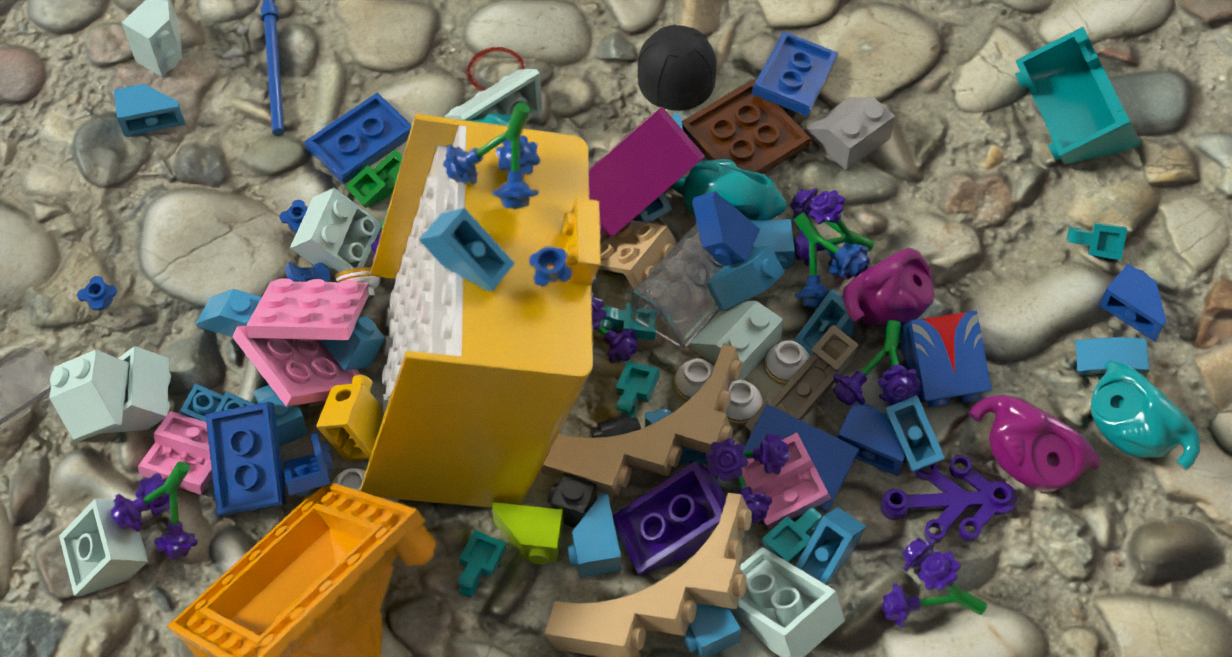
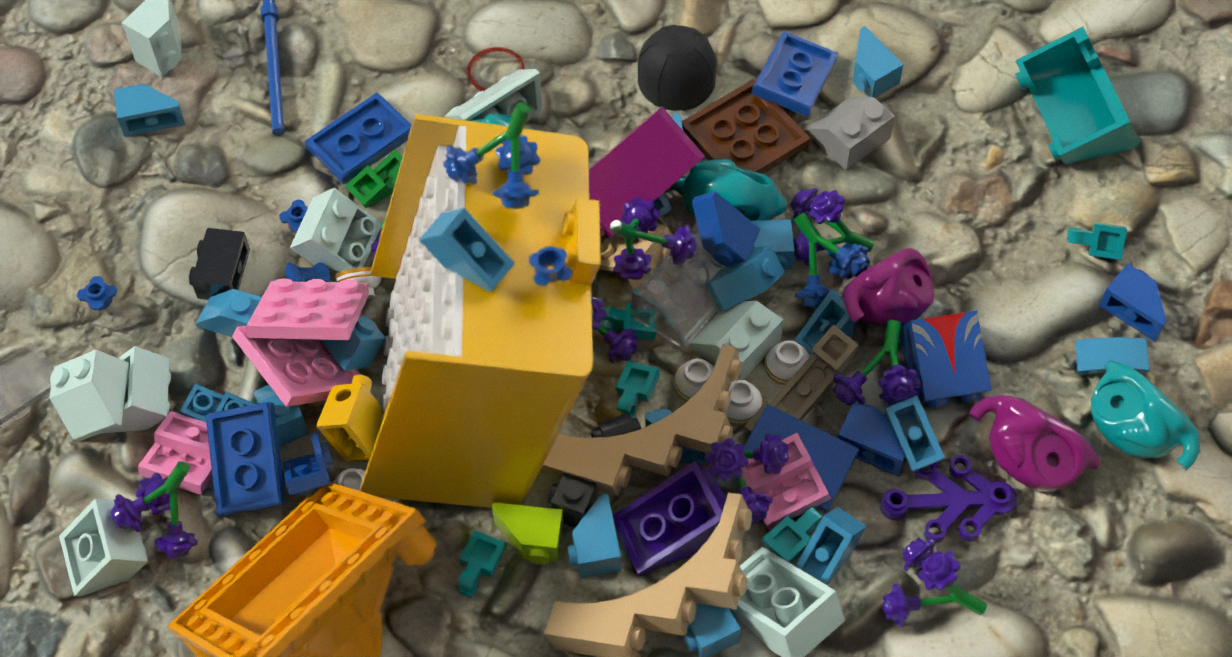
none -> black brick [189,228,250,300]
none -> dark purple plant [610,197,697,280]
none -> dark azure slope [853,26,903,98]

